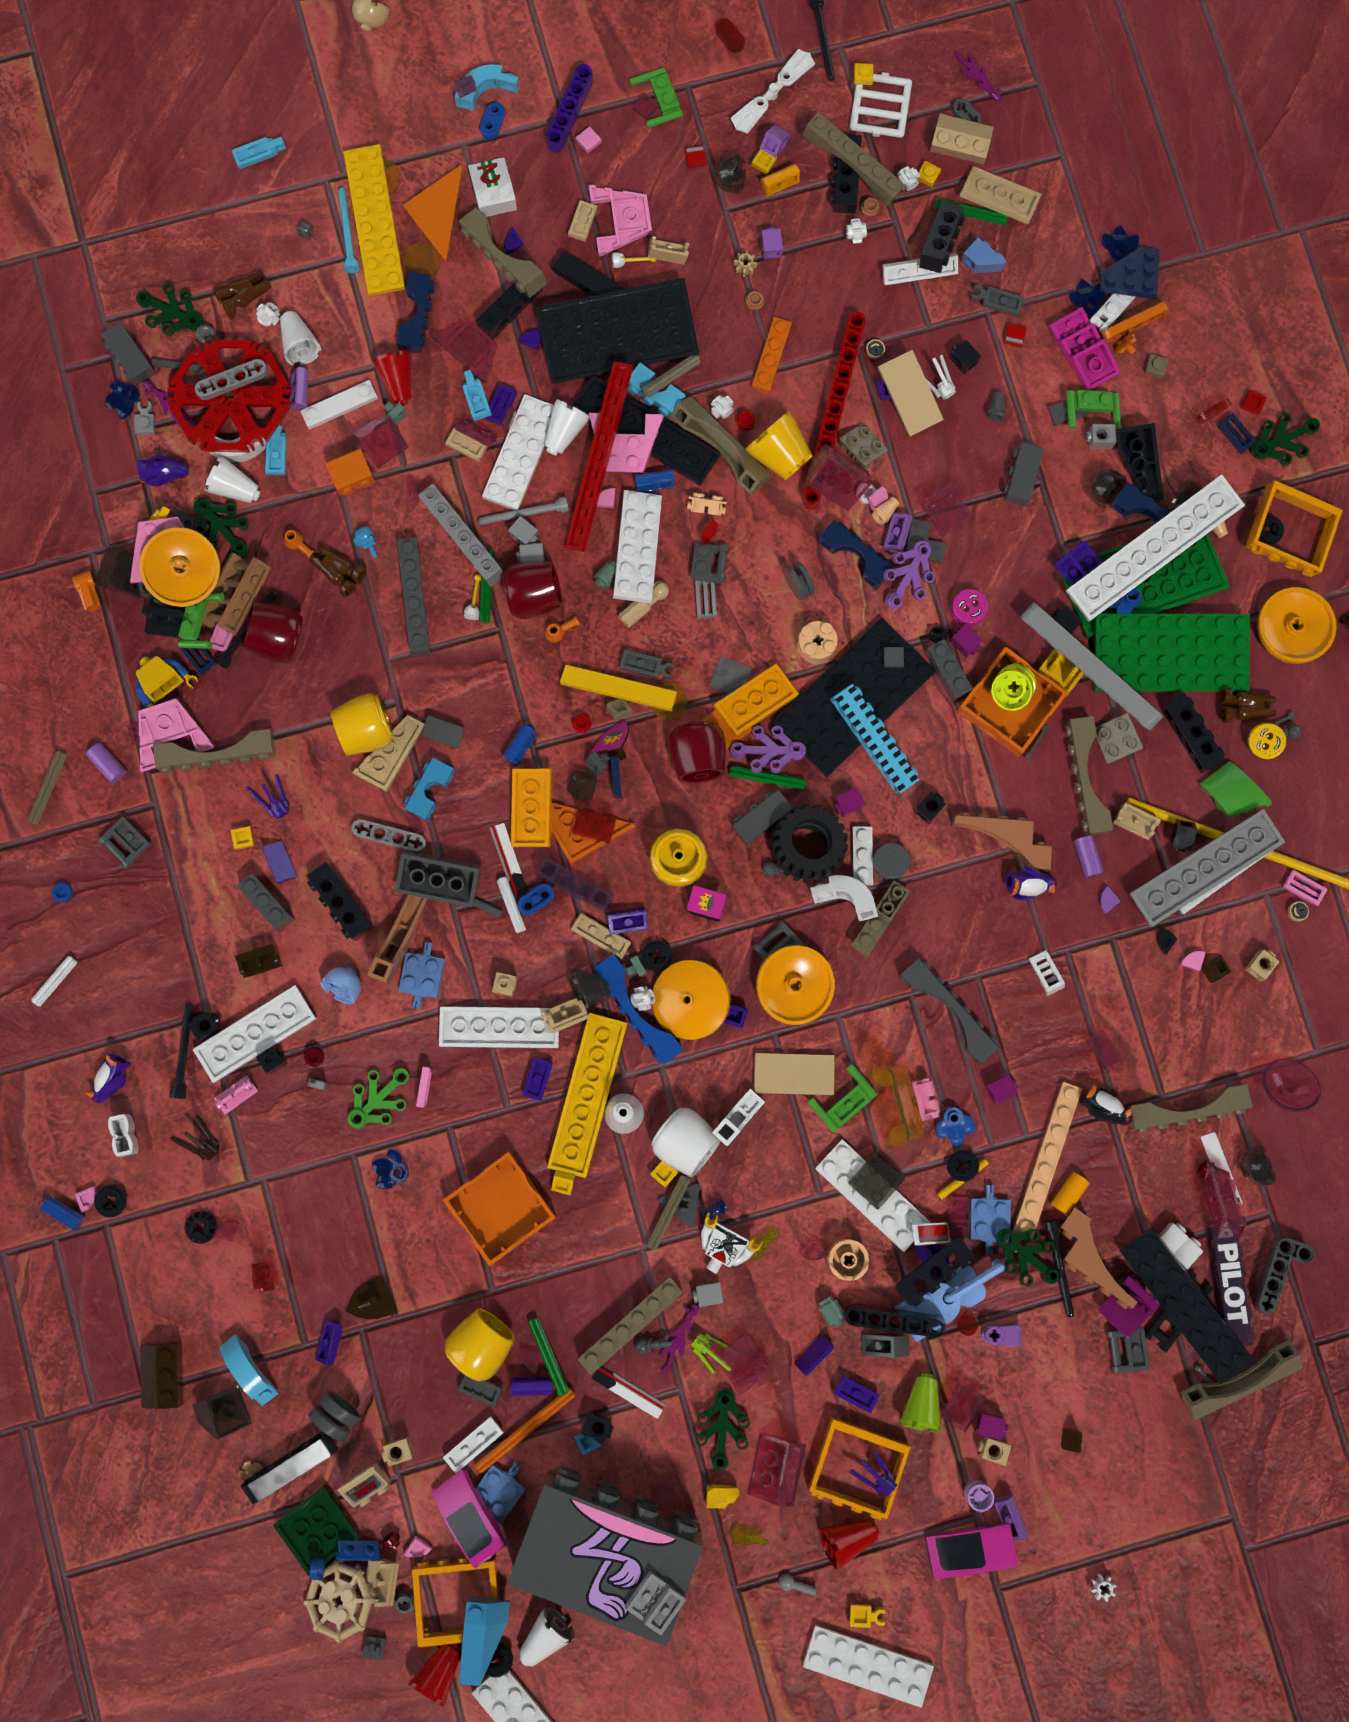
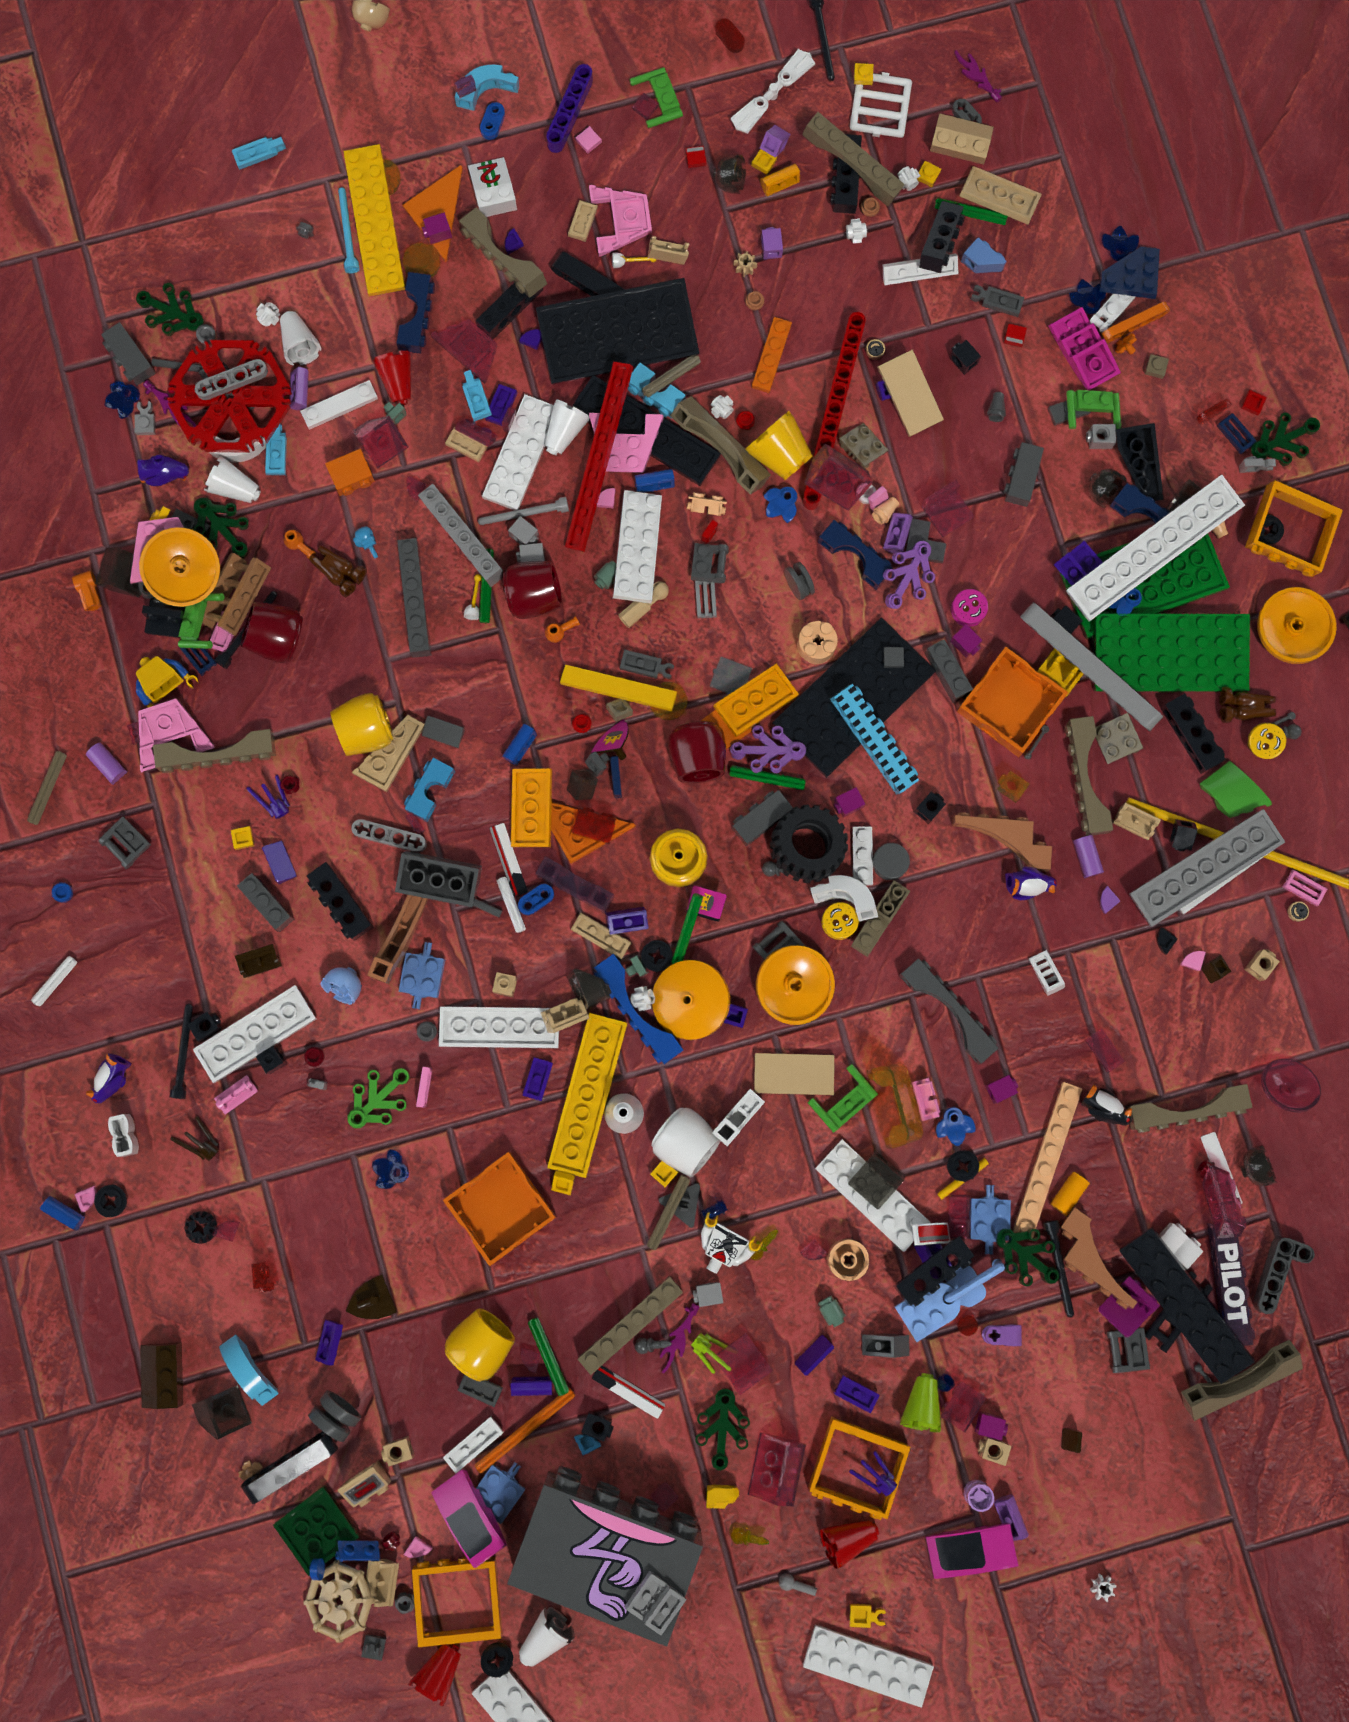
reddish brown piece [212,271,272,320] -> none
dark azure wedge [459,1596,510,1686] -> none
black beam [845,1304,946,1338] -> none
white plant [925,355,956,400] -> none
black plate [928,626,948,643] -> none
neon yellow wheel [991,663,1037,711] -> none
none -> dark red plate [280,775,300,794]
none -> flat silver plate [417,1022,437,1042]
none -> magenta brick [421,212,452,244]
none -> green axle [672,893,703,964]
none -> blue plate [764,487,798,523]
none -> yellow head [821,902,859,940]
none -> clear blue hinge [937,1373,955,1392]
none -> clear yellow brick [996,770,1030,803]
none -> light grey plate [1239,456,1276,473]

